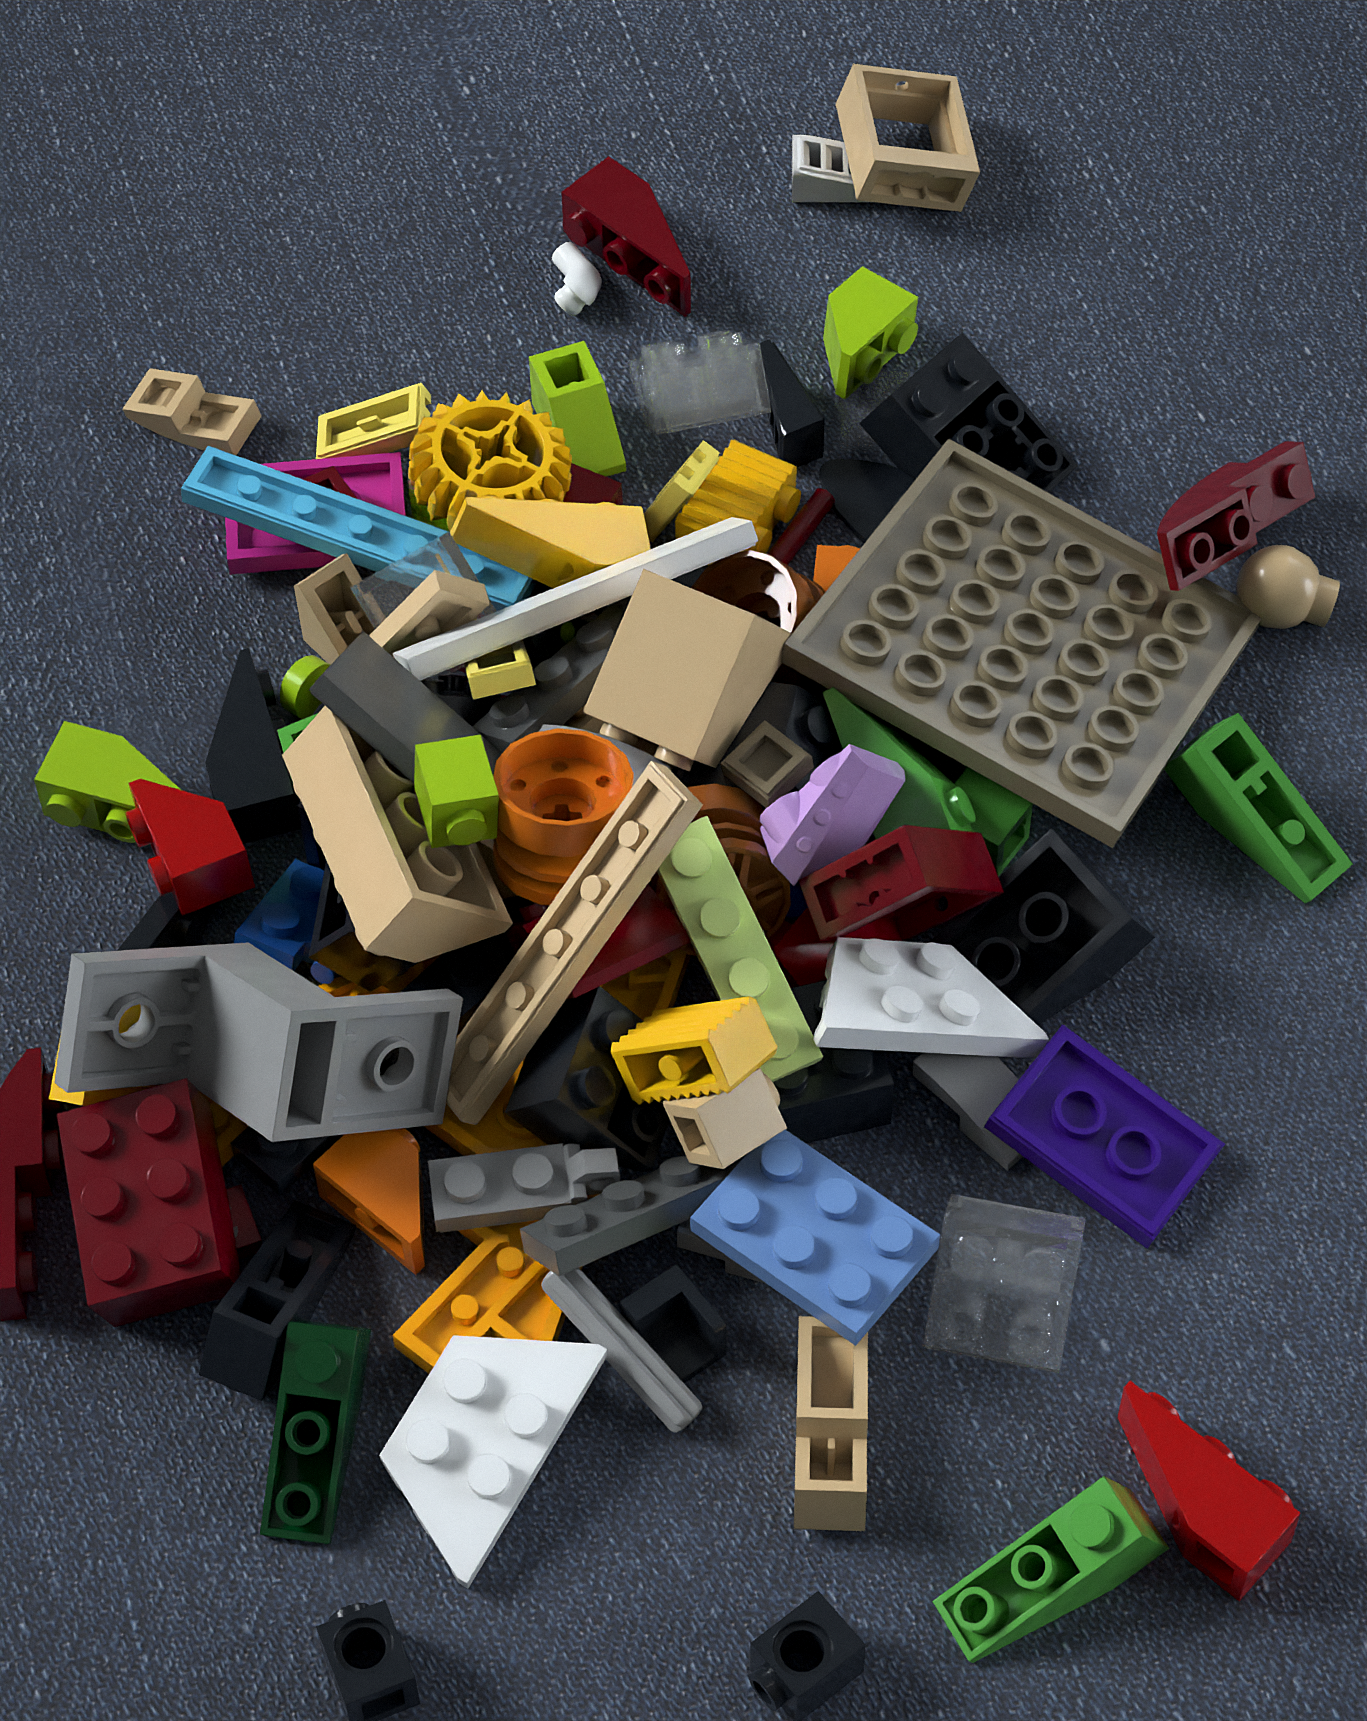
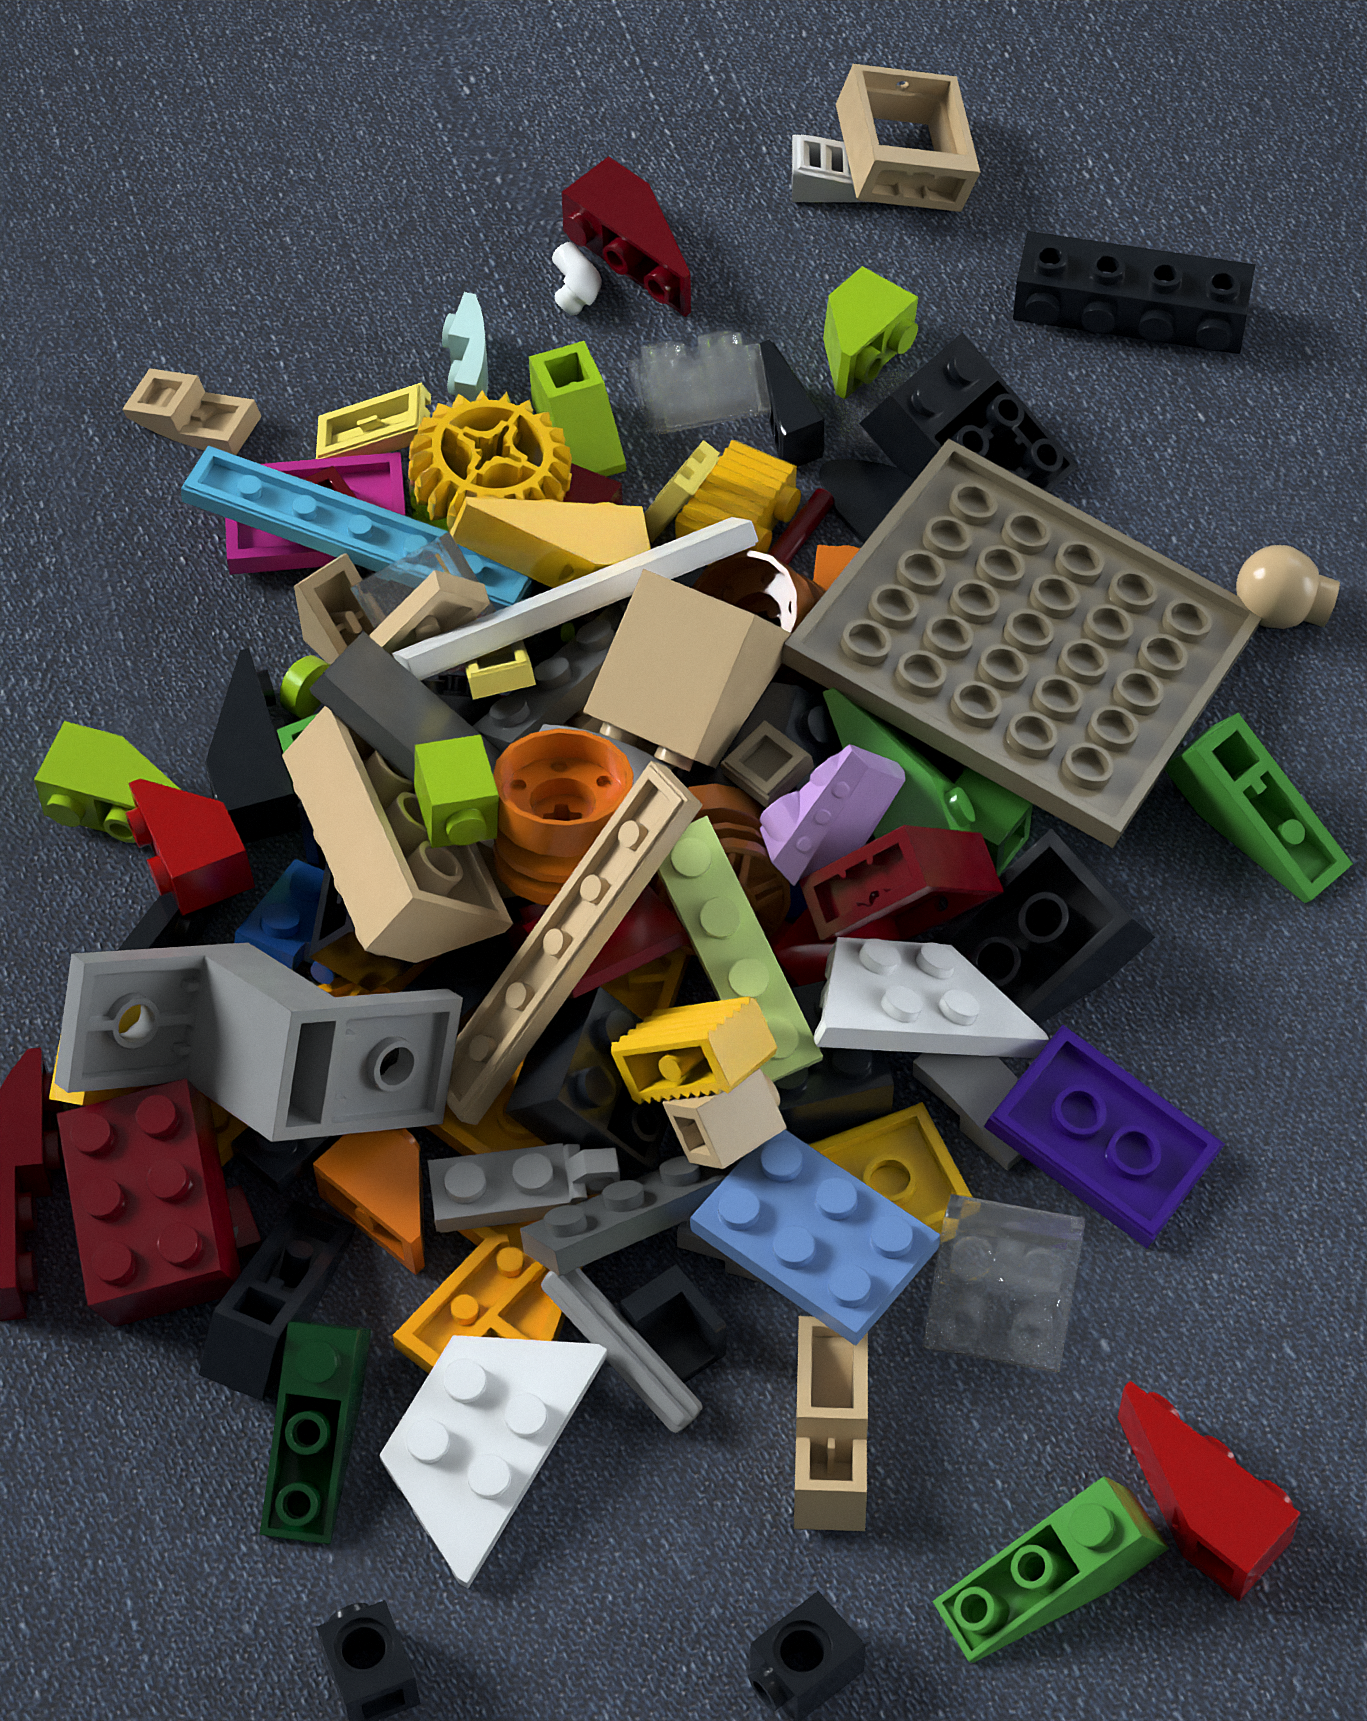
dark red slope [1157,441,1315,591] -> none
none -> light aqua slope [442,292,488,402]
none -> yellow tile [809,1102,980,1236]
none -> black brick [1013,231,1256,354]

